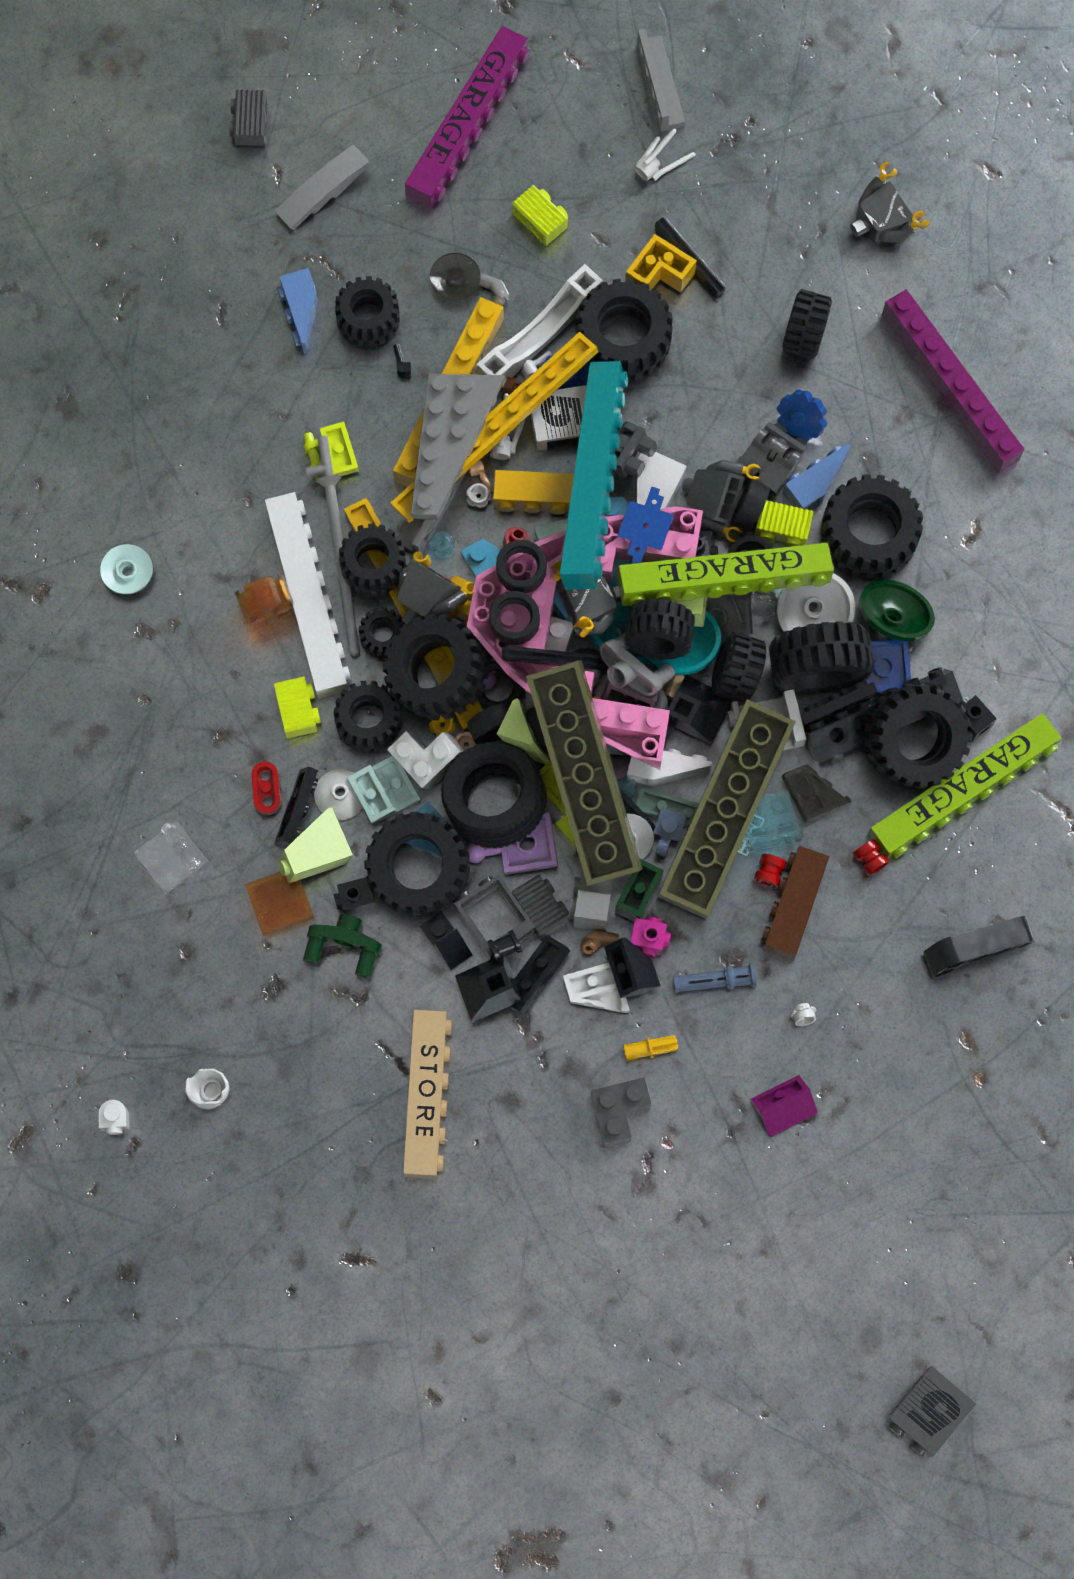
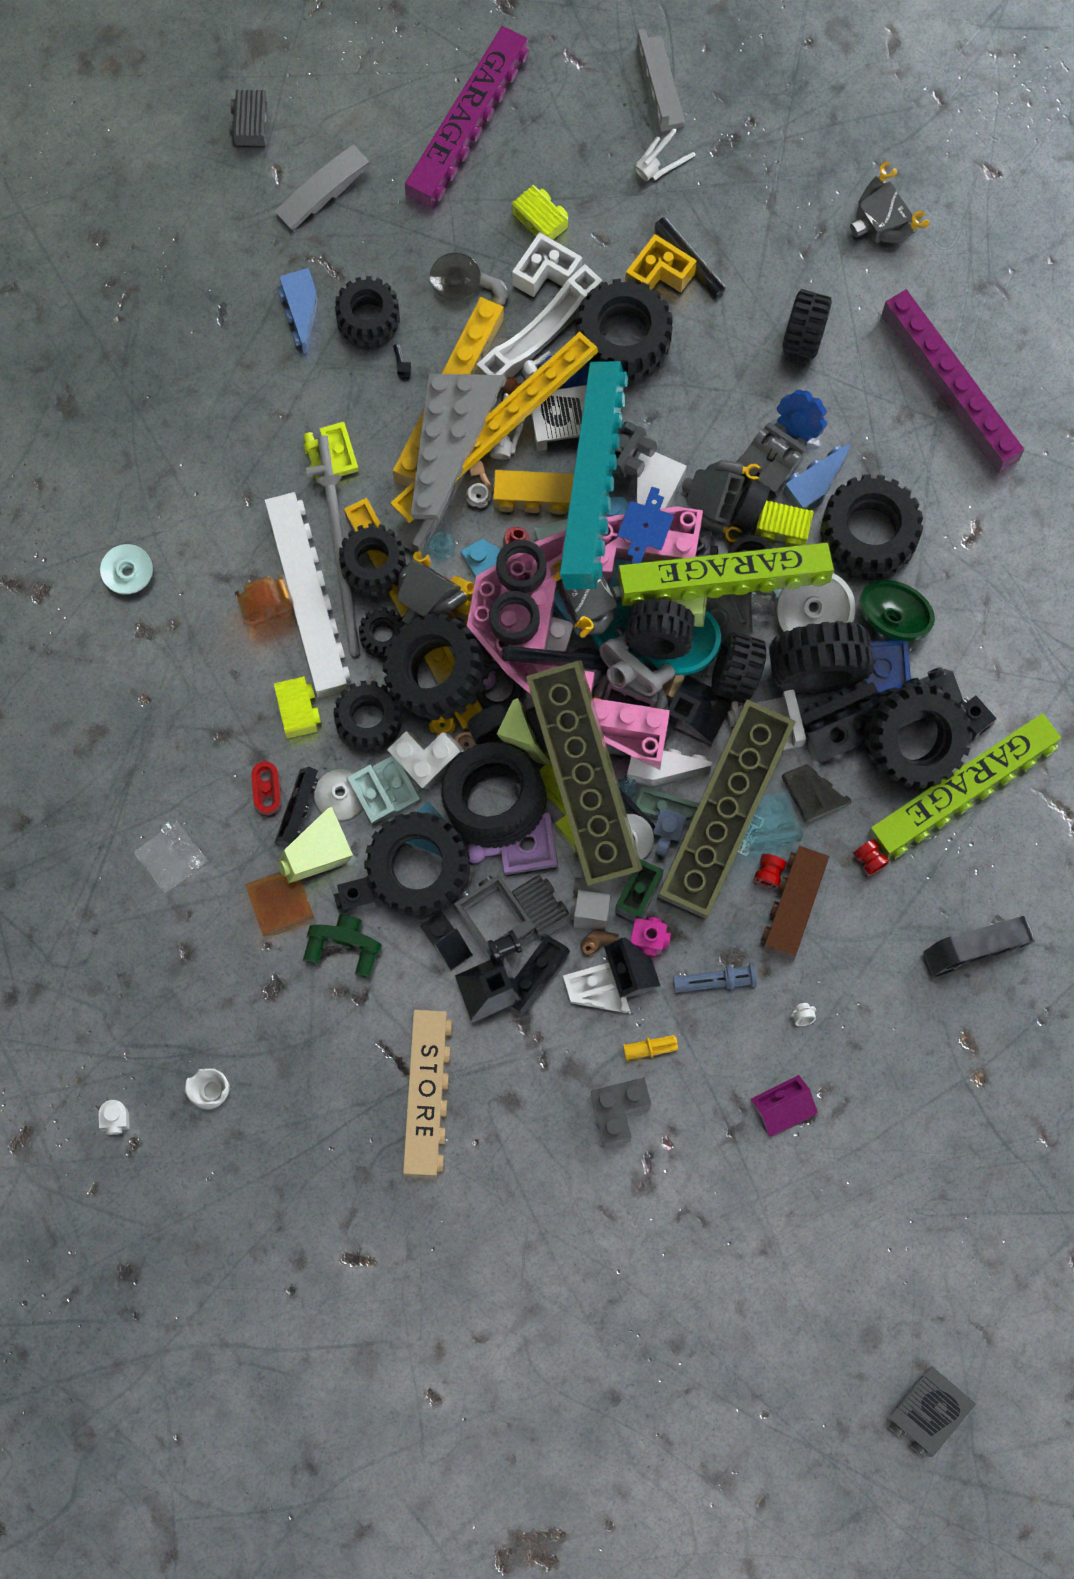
none -> white brick [512,232,582,297]

